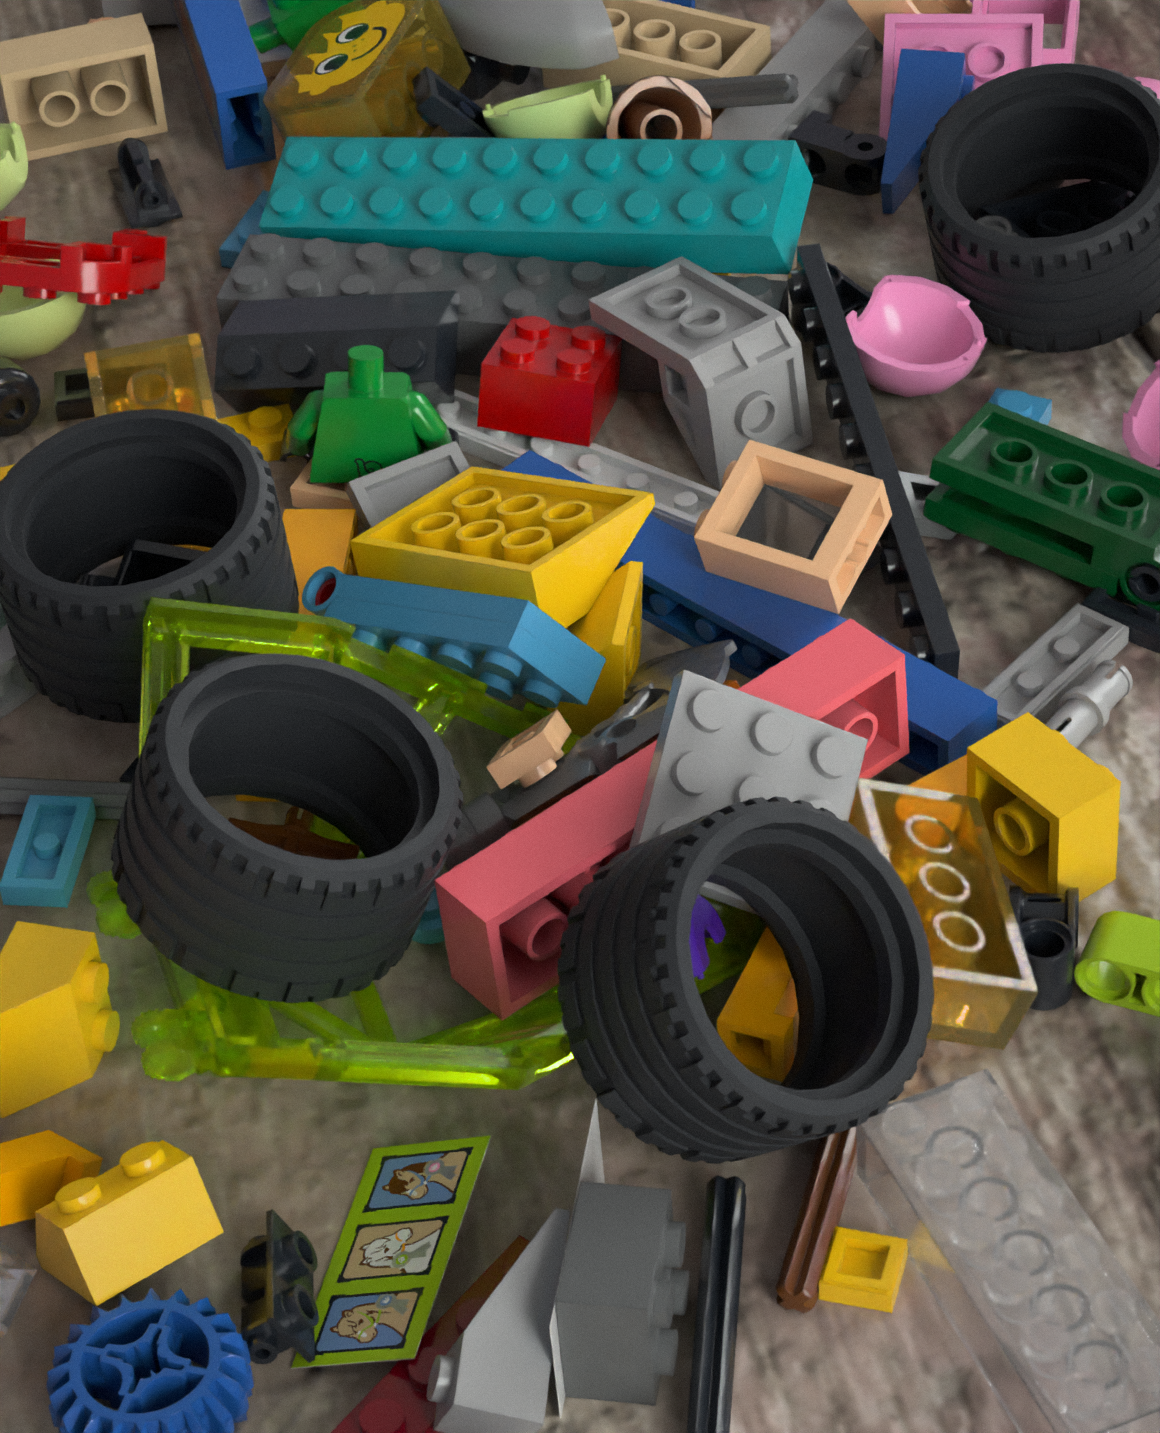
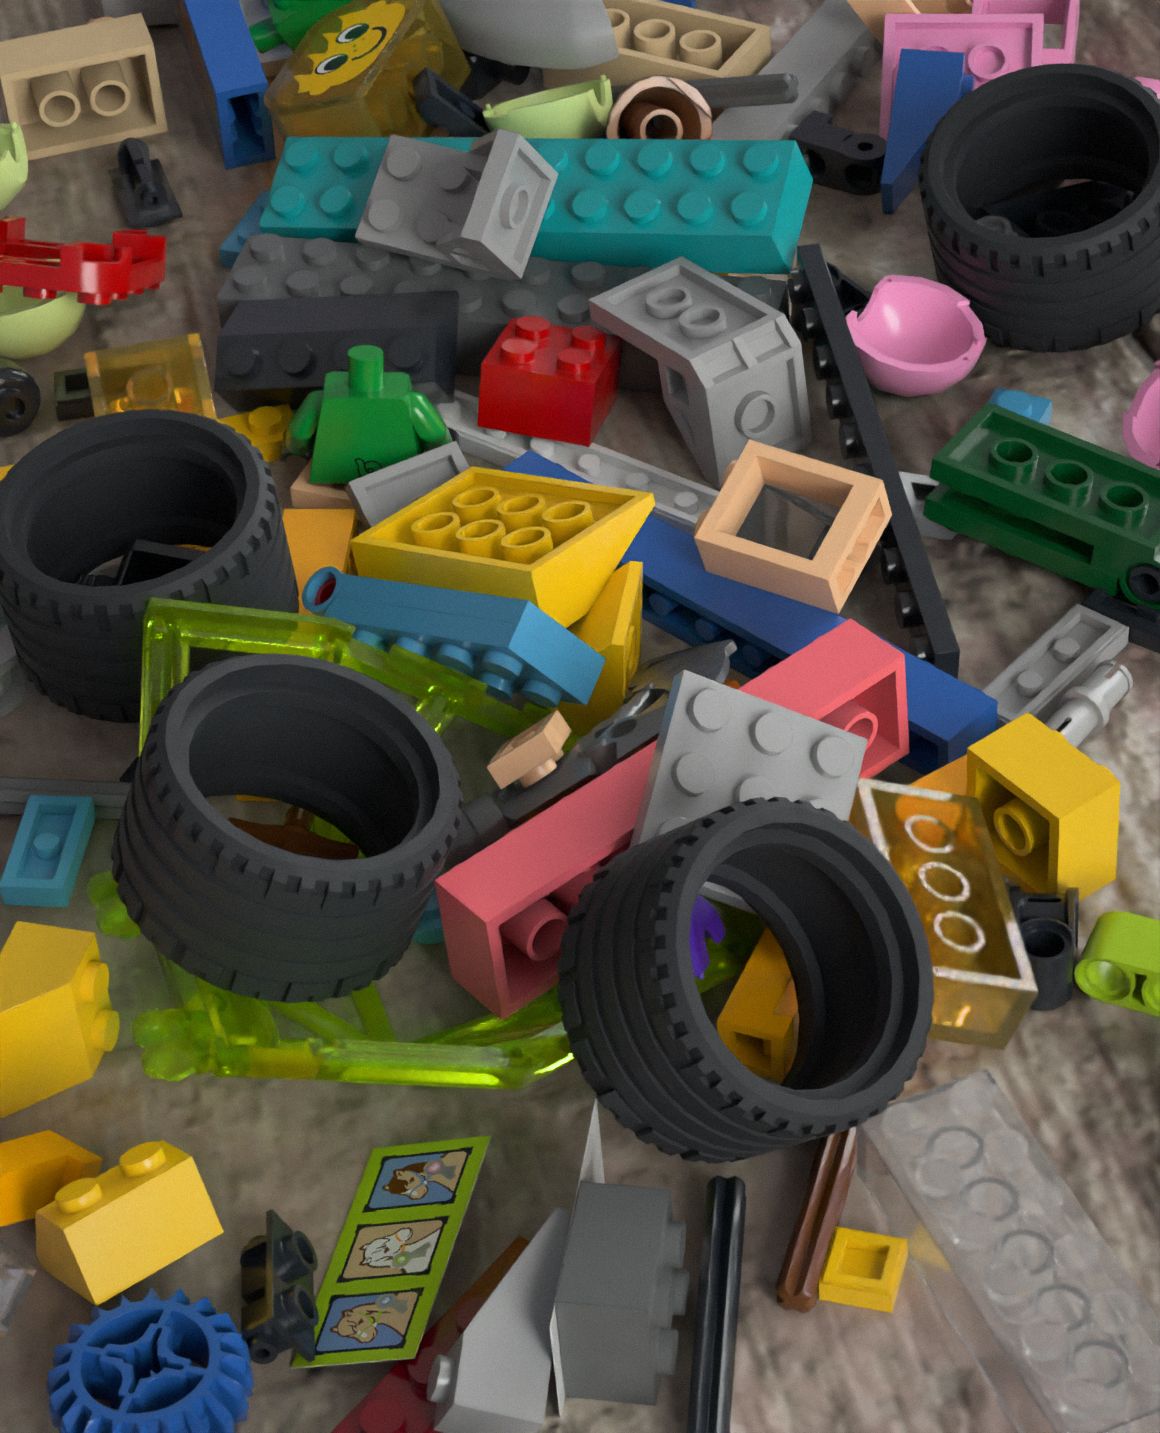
none -> light grey bracket [355,128,558,282]

